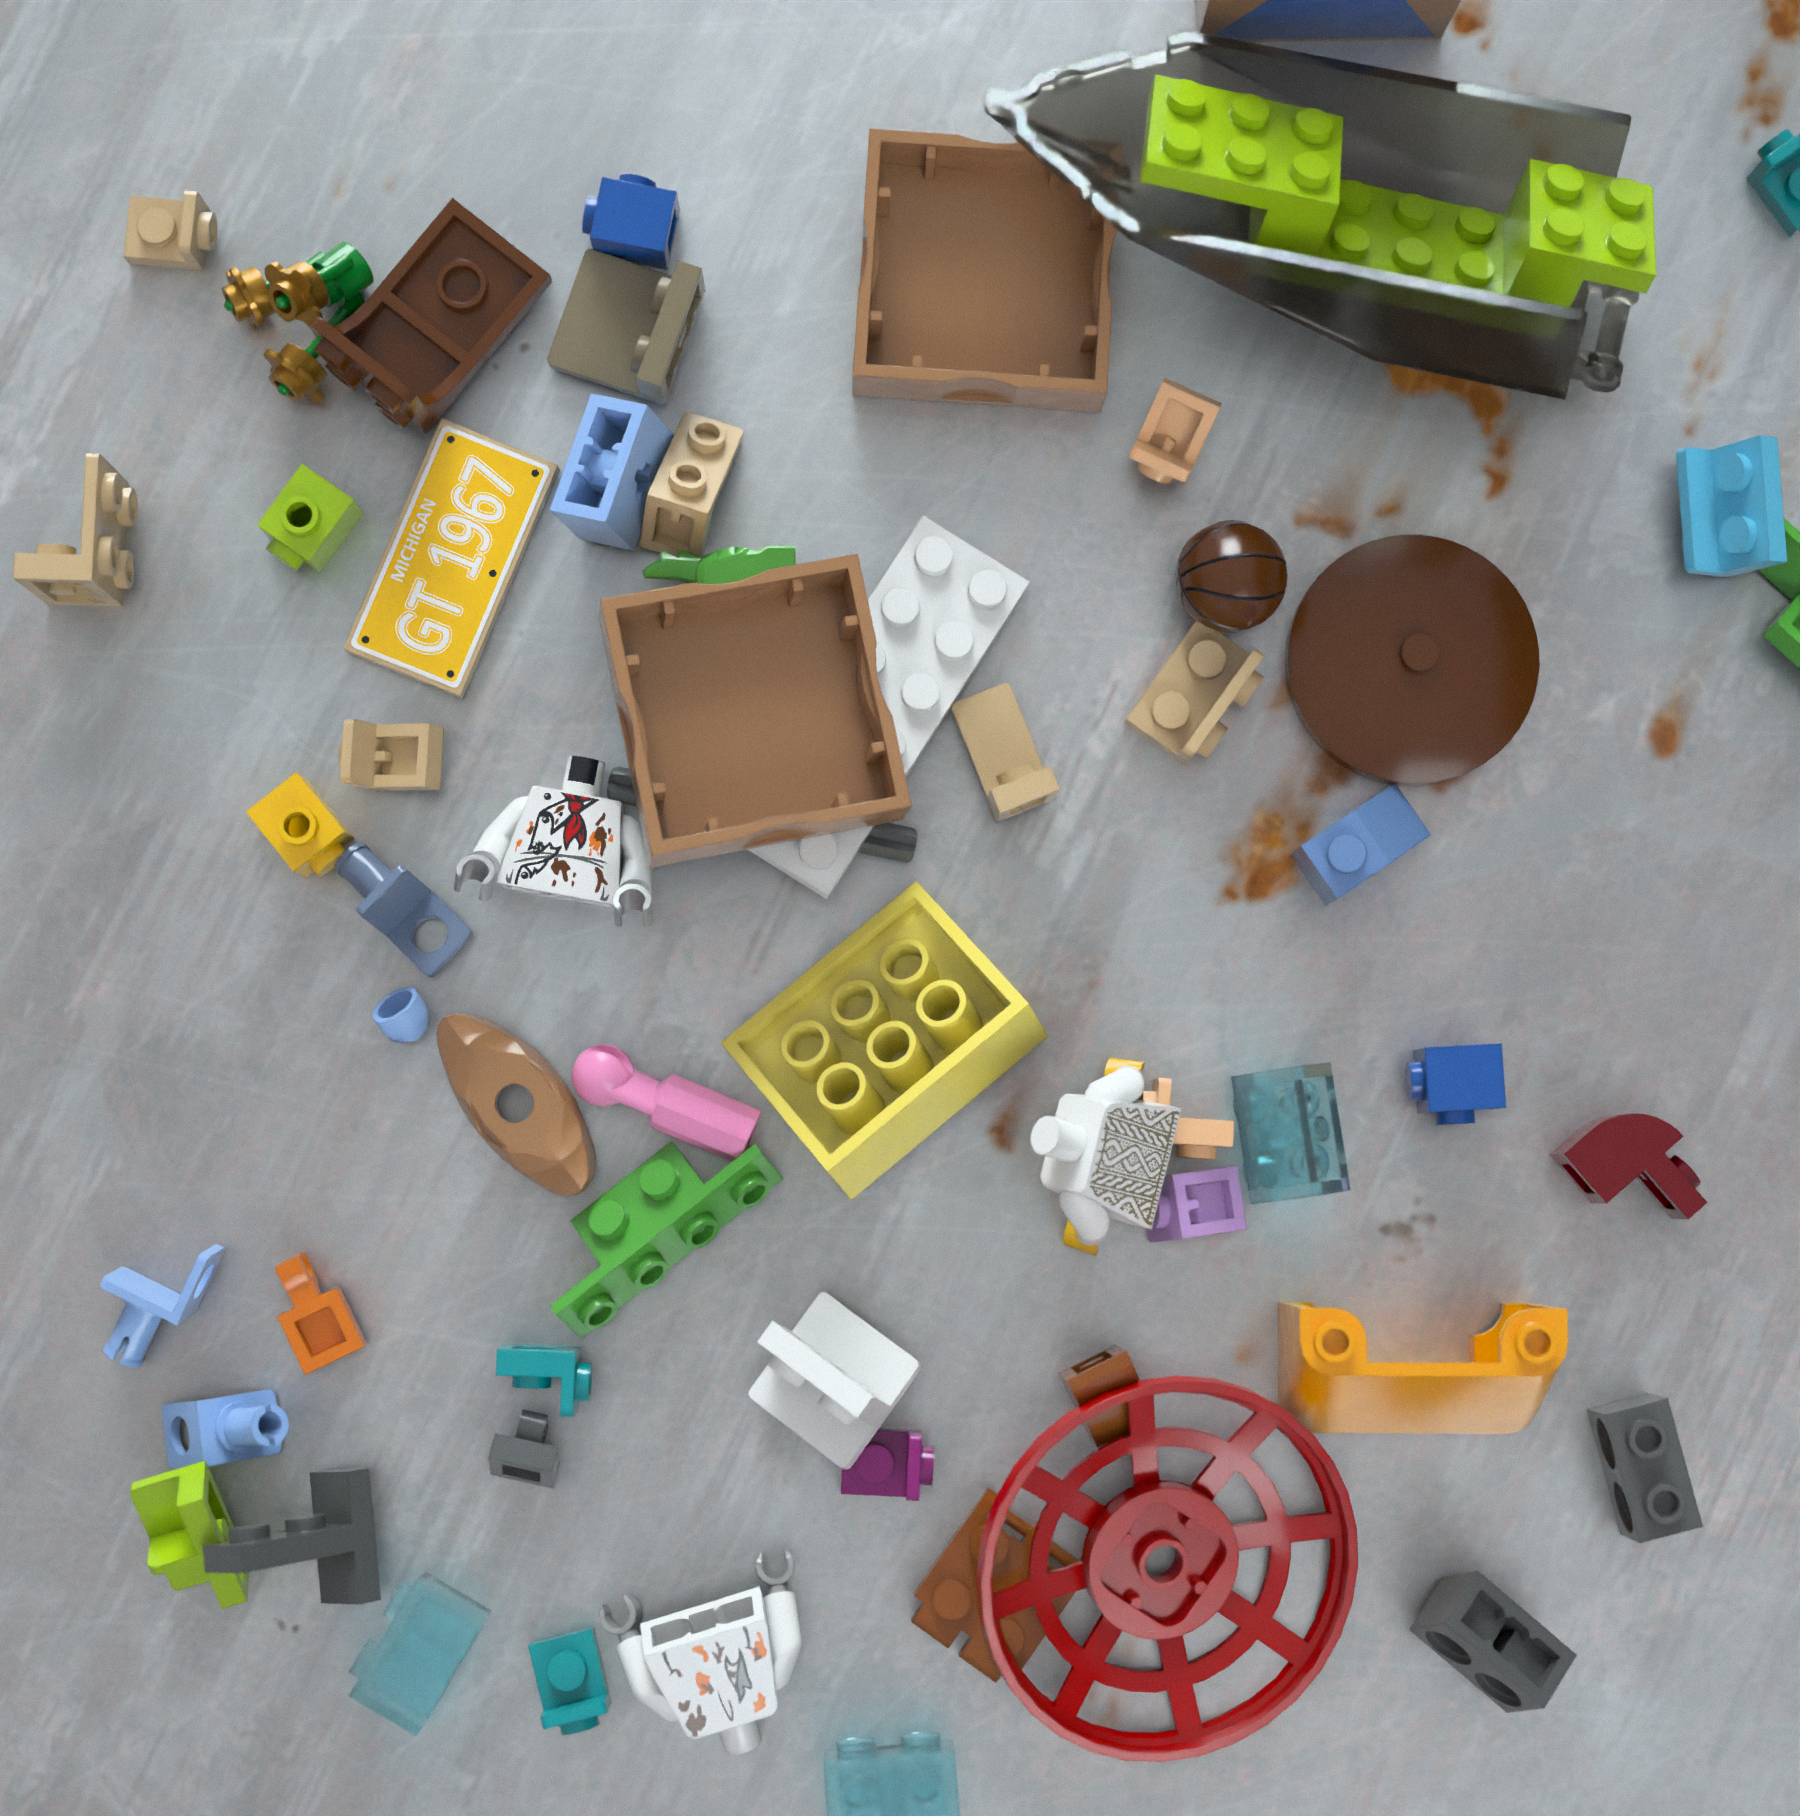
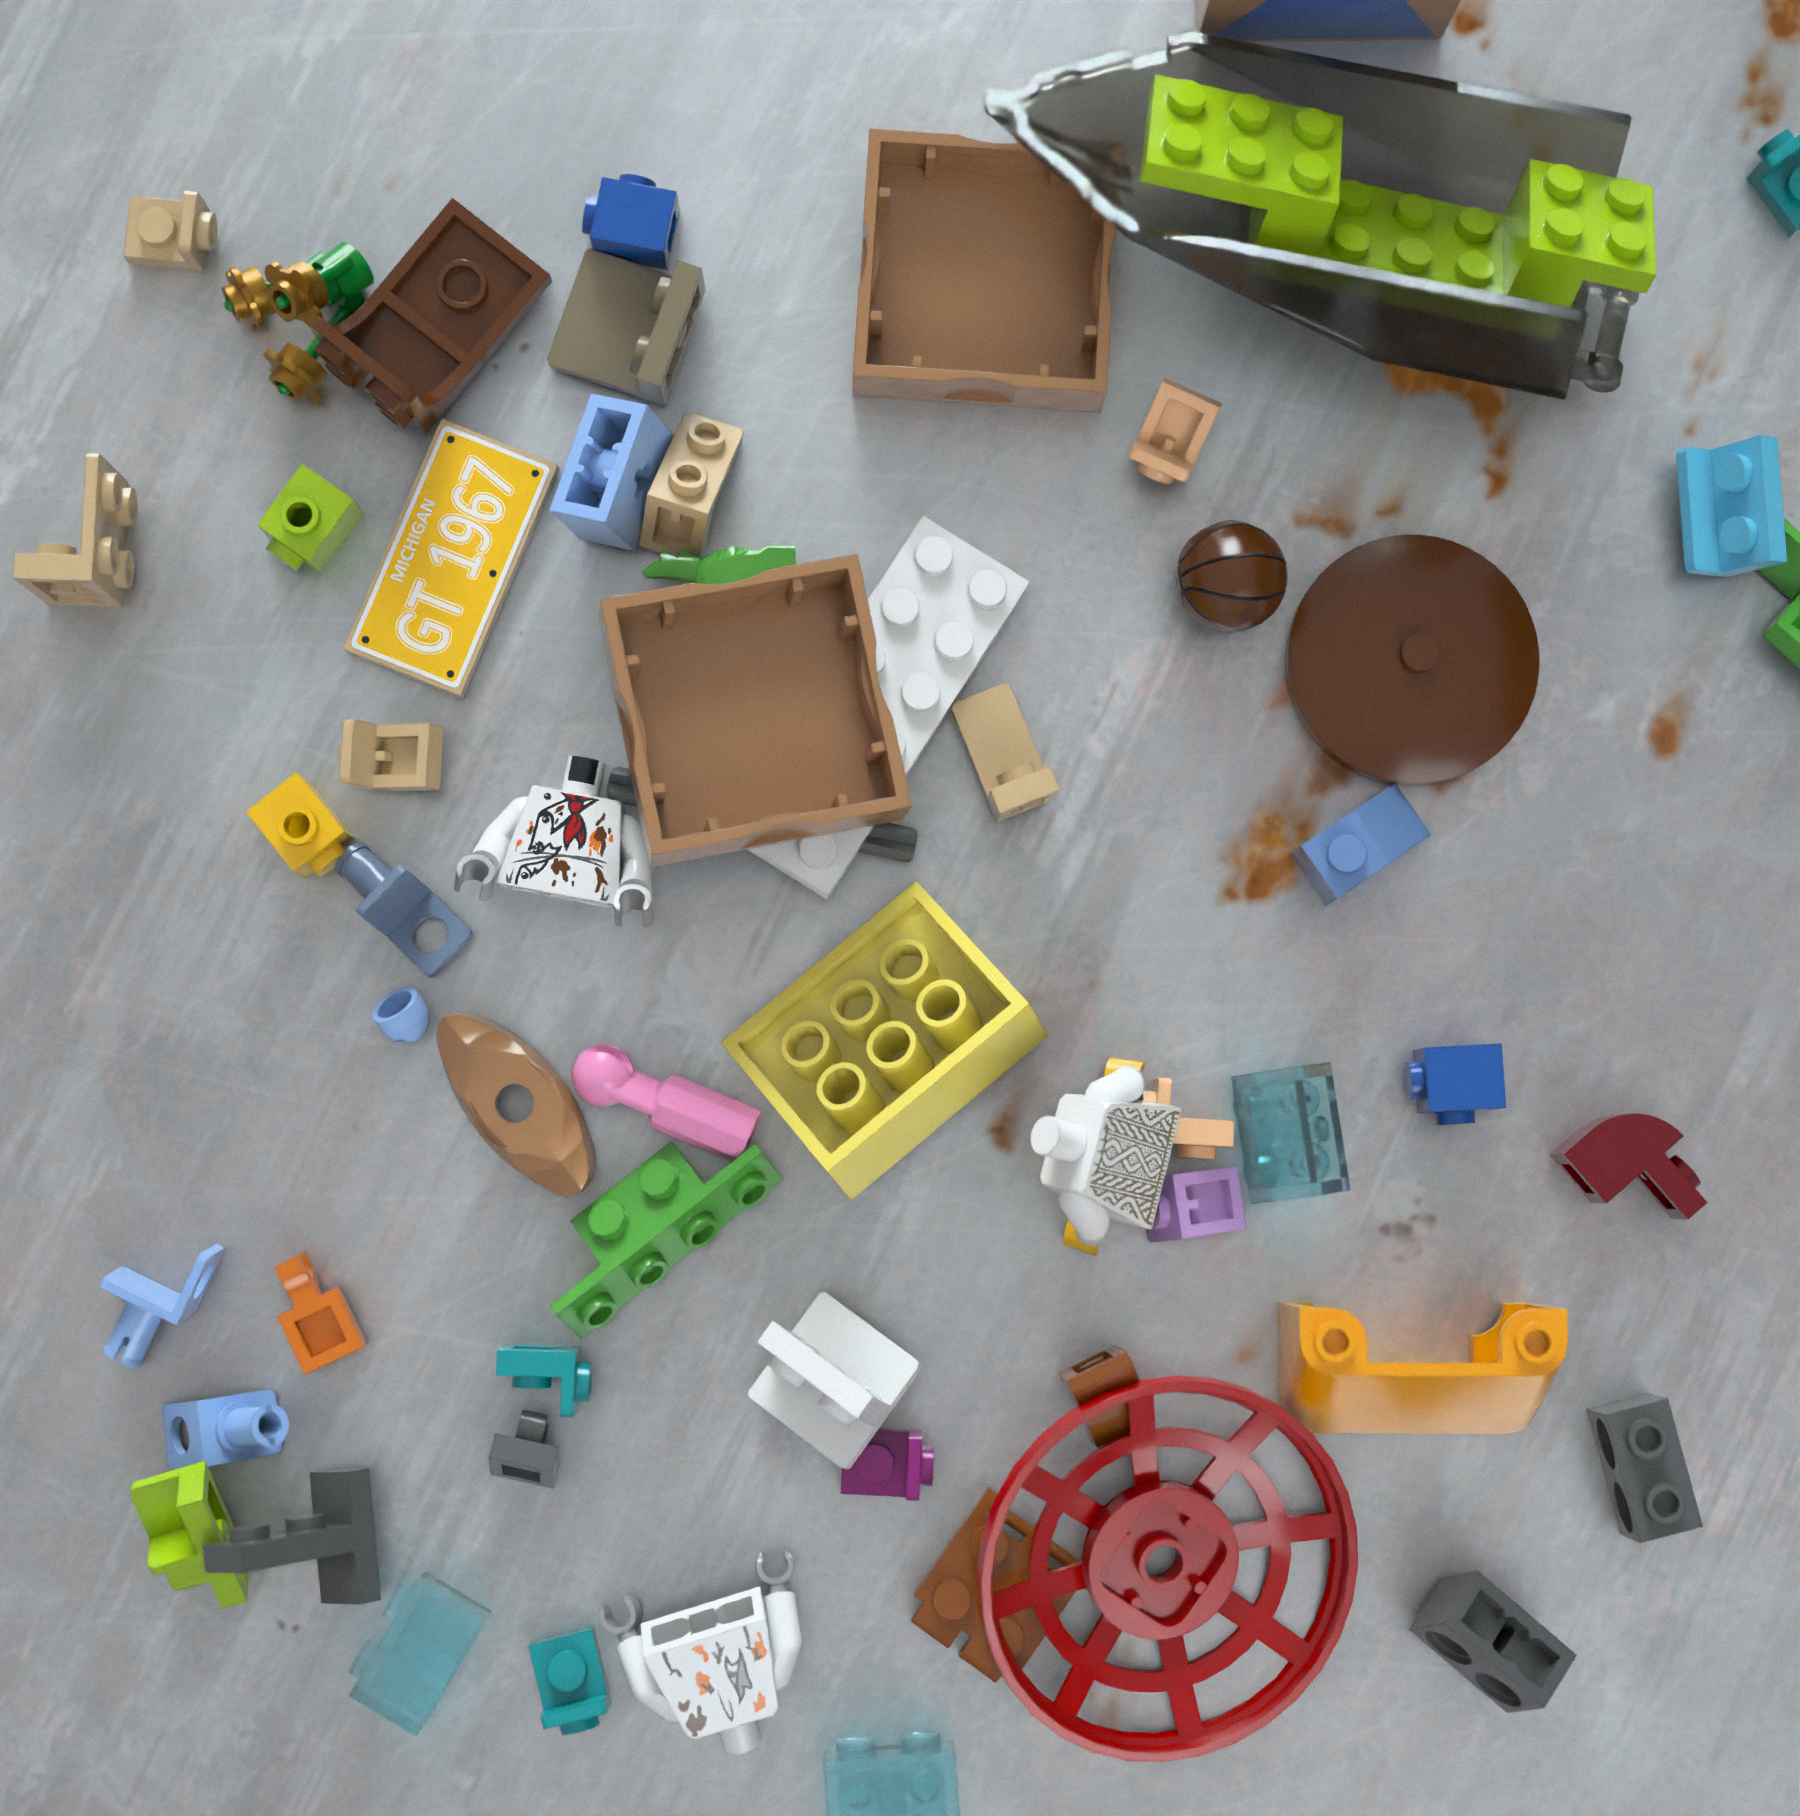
tan bracket [1124,621,1265,766] -> none

